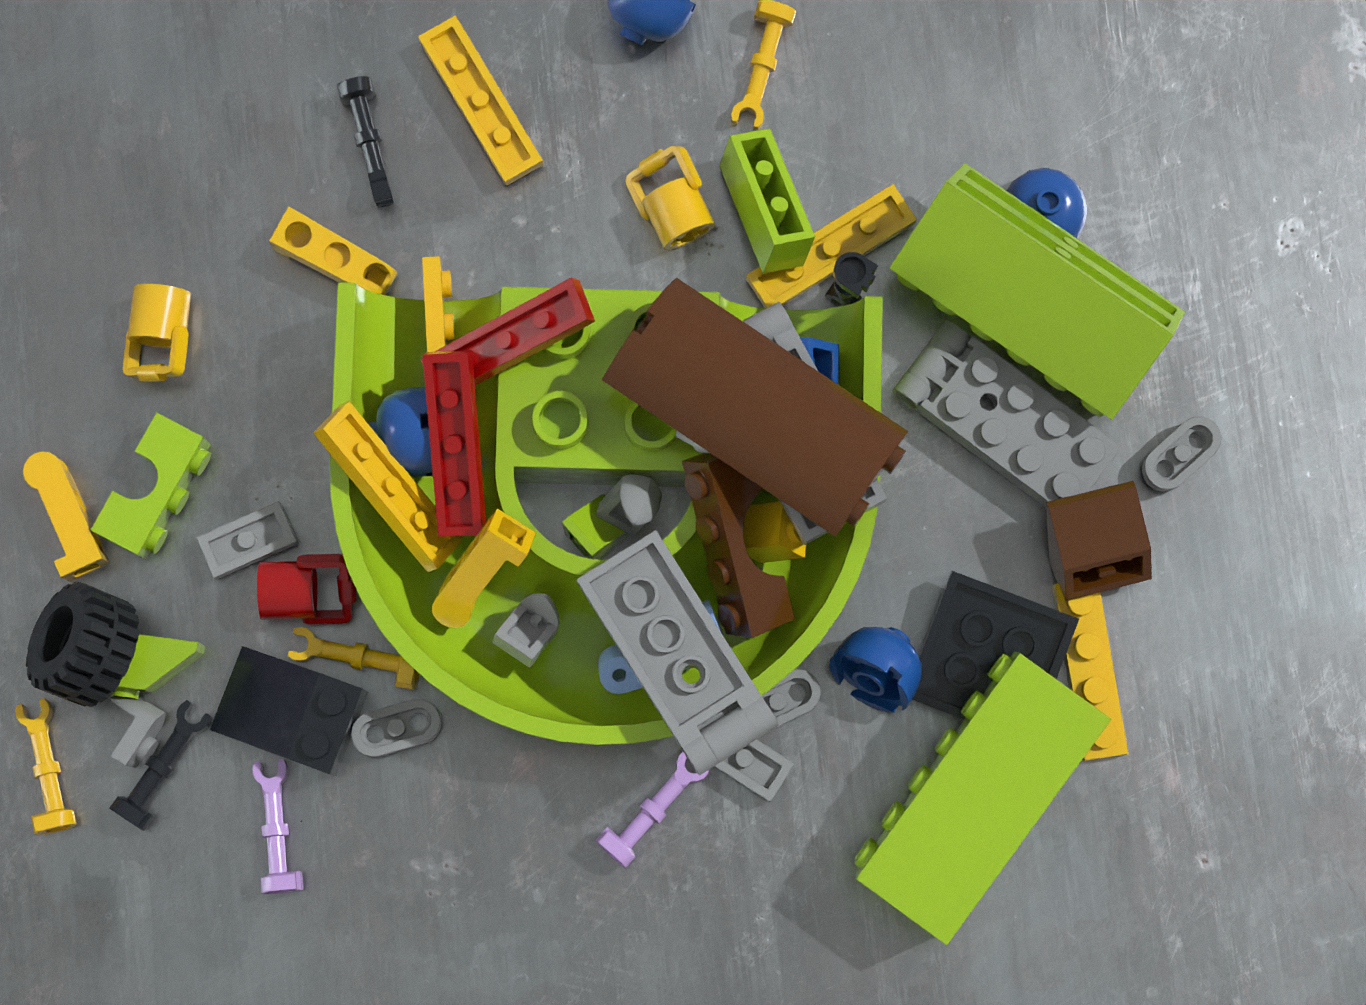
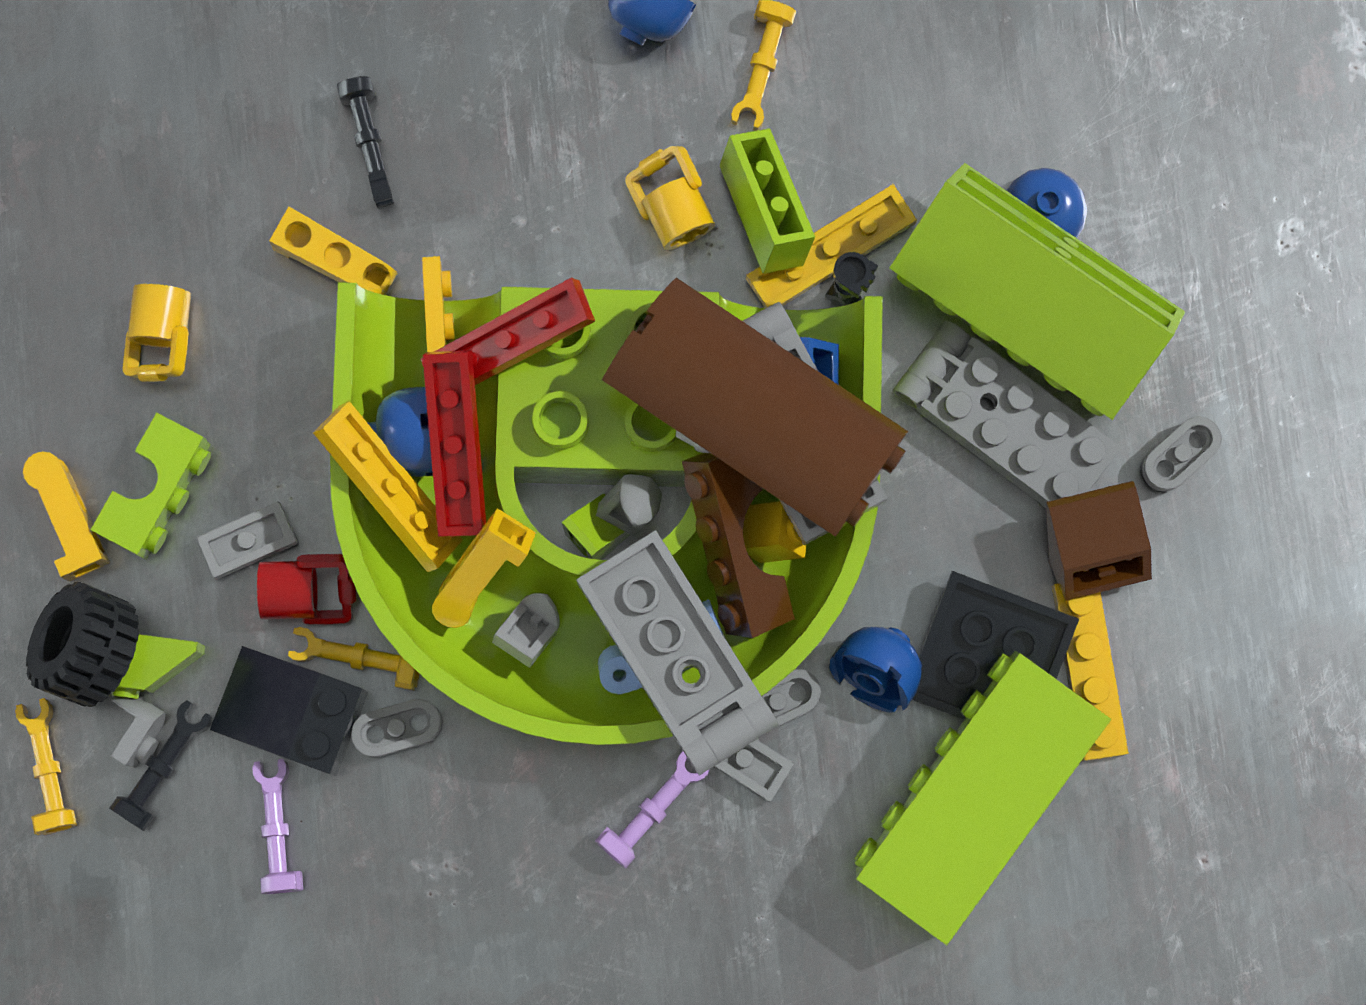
yellow plate [418,15,544,186] -> none

